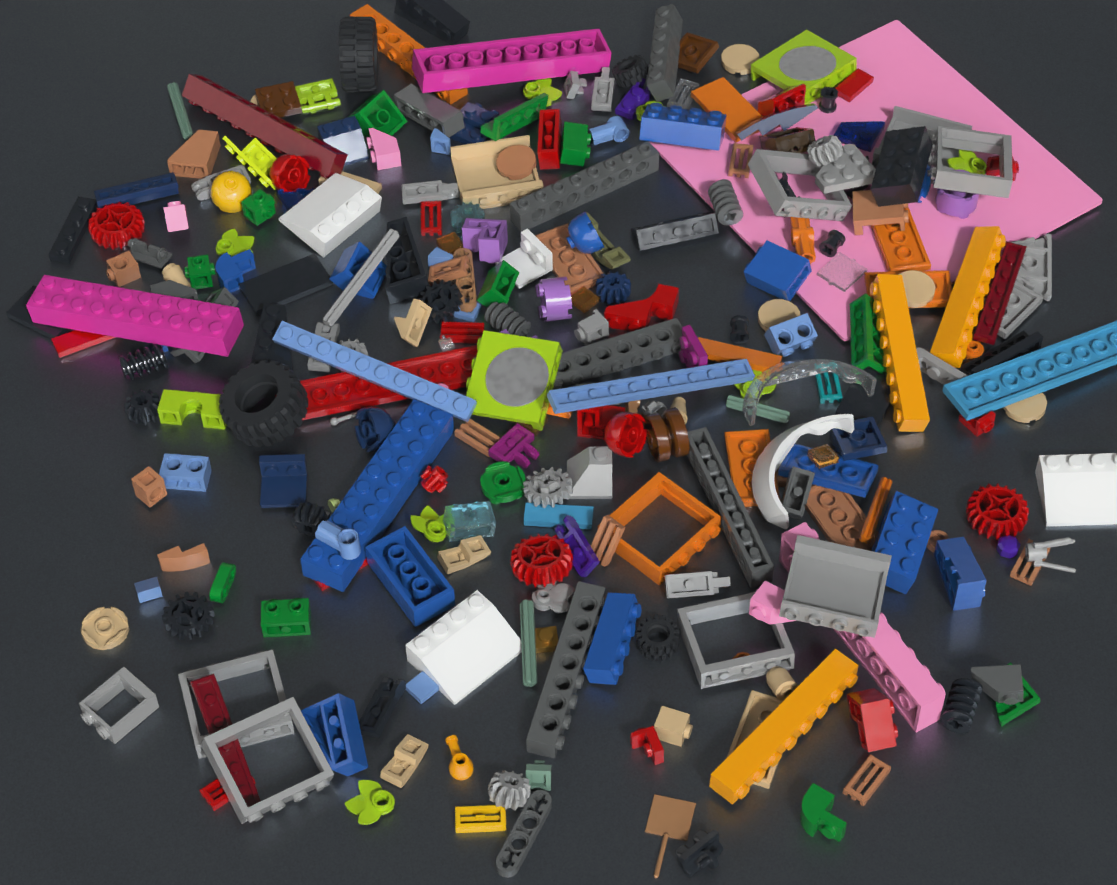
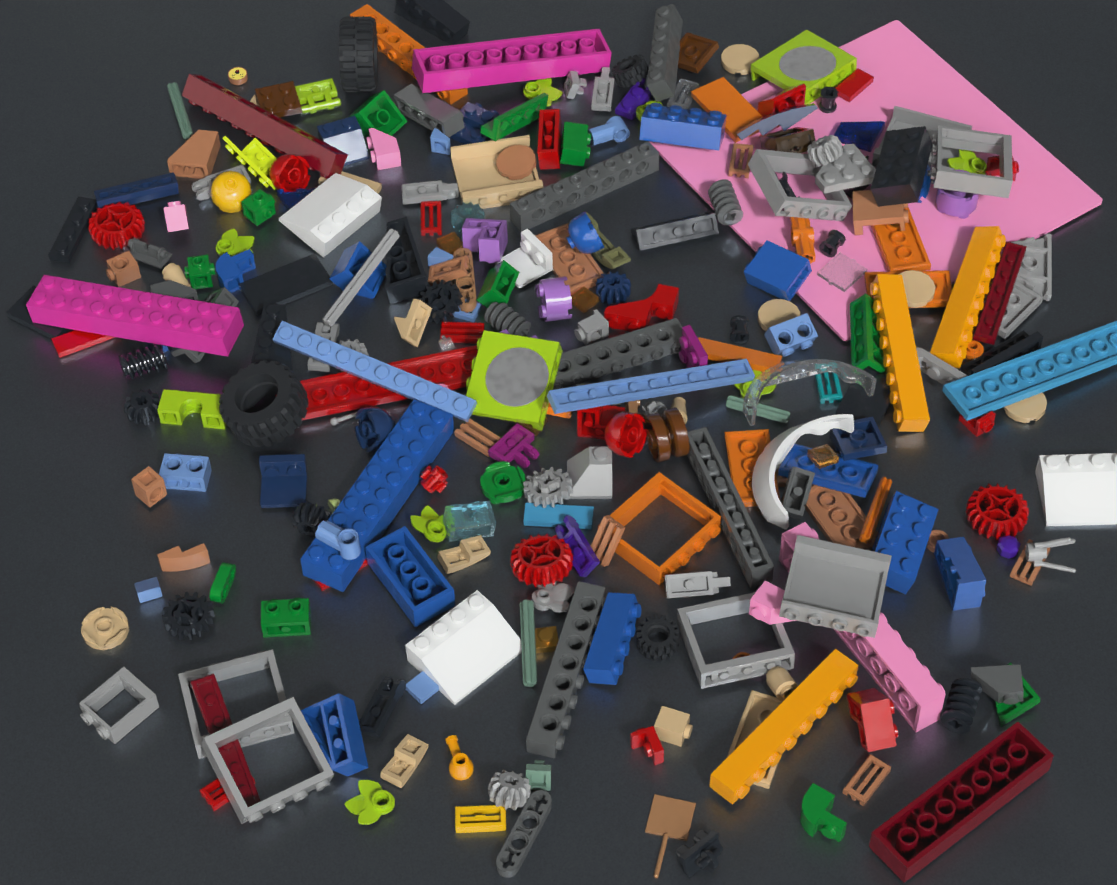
none -> tile [228,67,248,85]
none -> dark red brick [869,721,1054,883]

